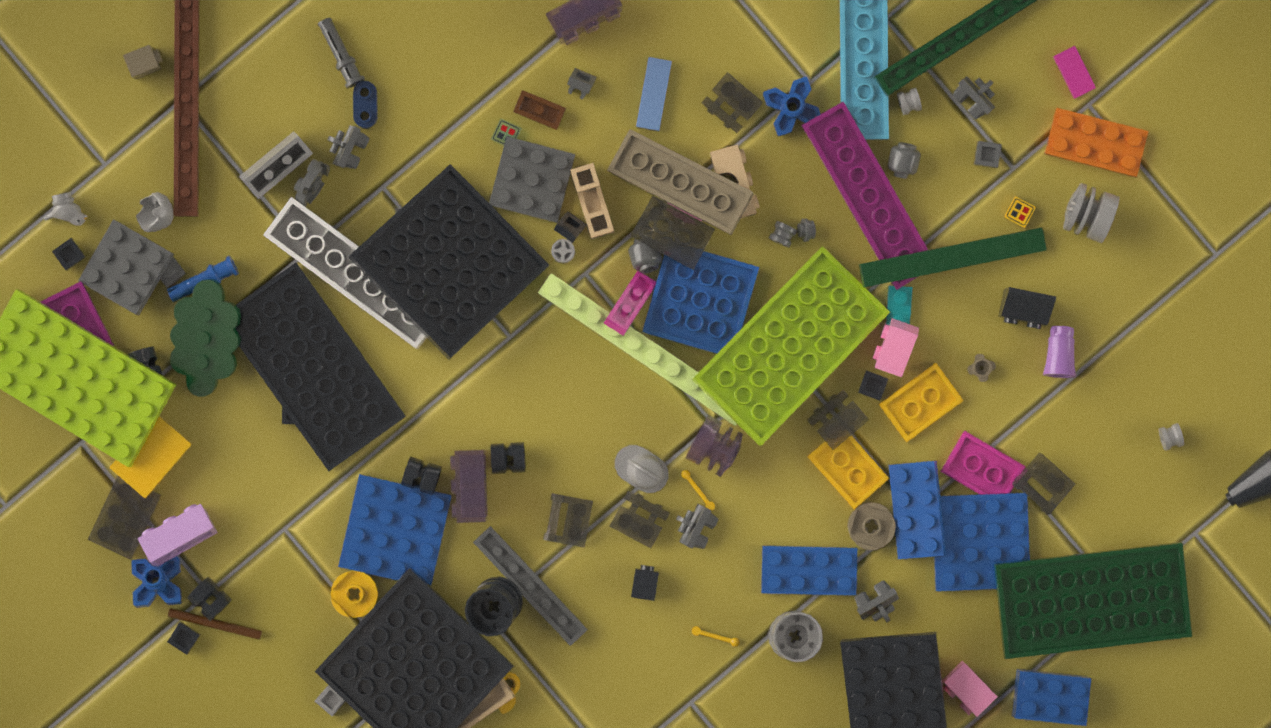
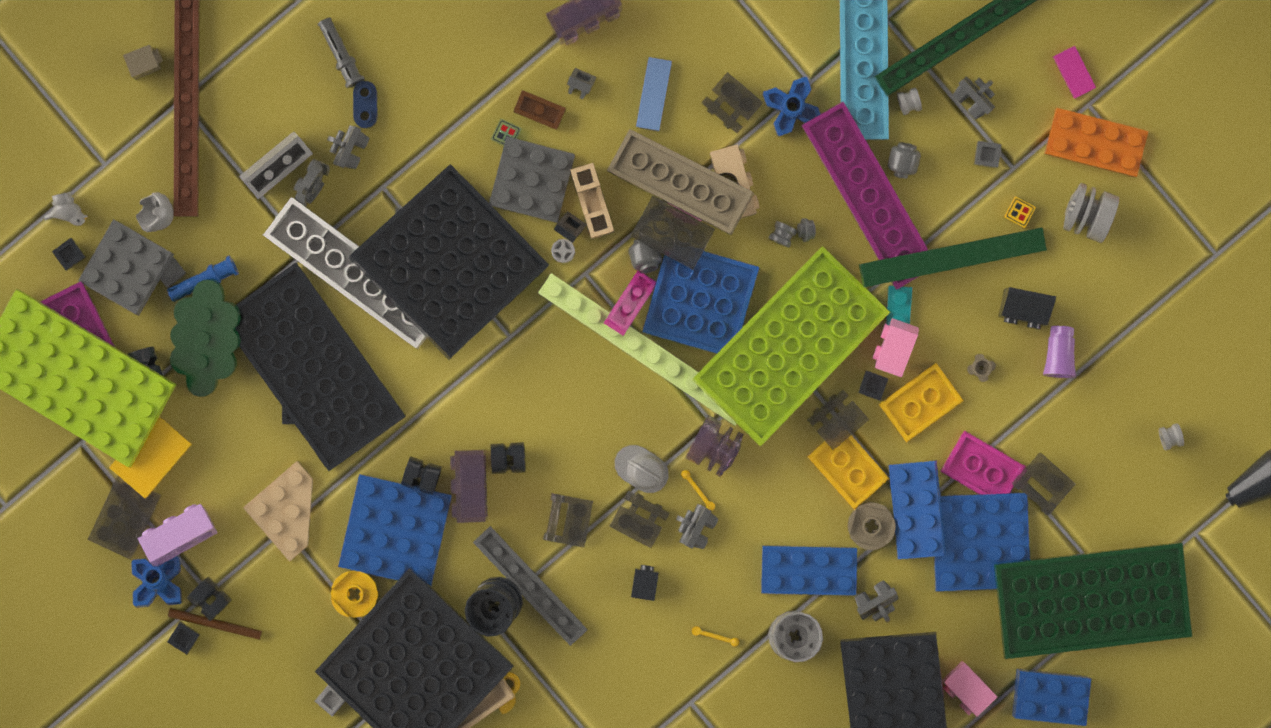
none -> tan plate [243,461,313,561]

